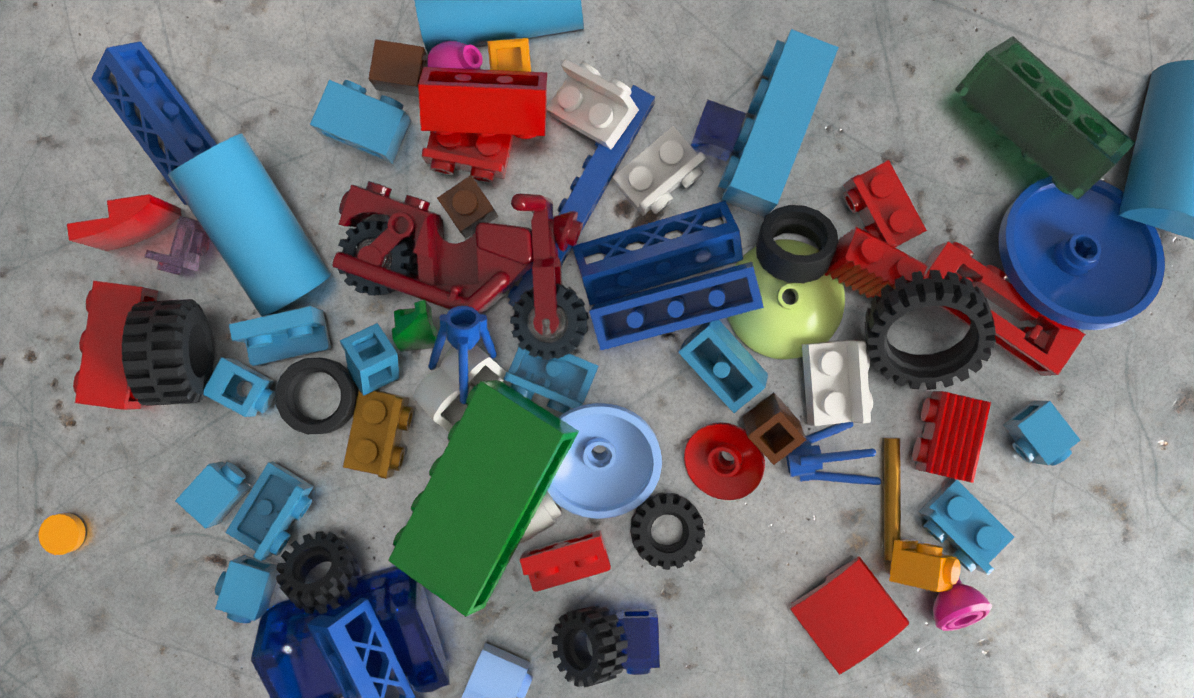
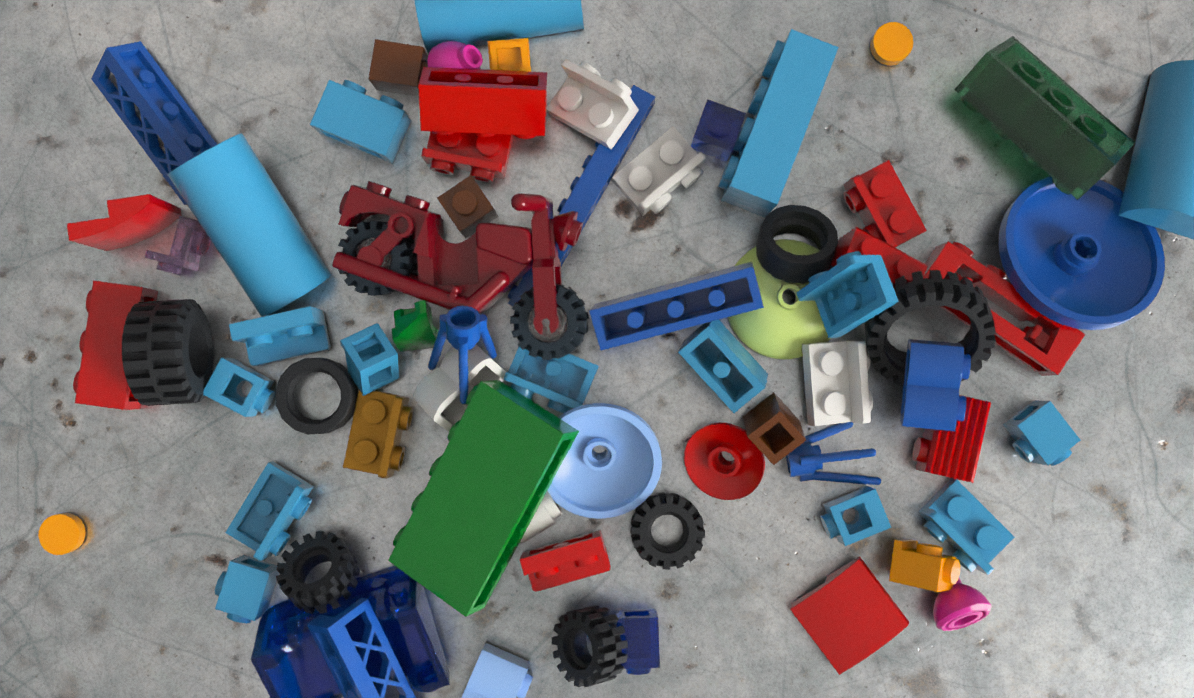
dark azure brick [175,461,252,529] -> none
blue fence [572,201,743,306] -> none
pearl gold bar [884,438,901,561] -> none
none -> dark azure bracket [796,251,899,338]
none -> dark azure brick [820,485,892,546]
none -> light orange tile [870,22,913,66]
none -> blue brick [900,339,971,431]

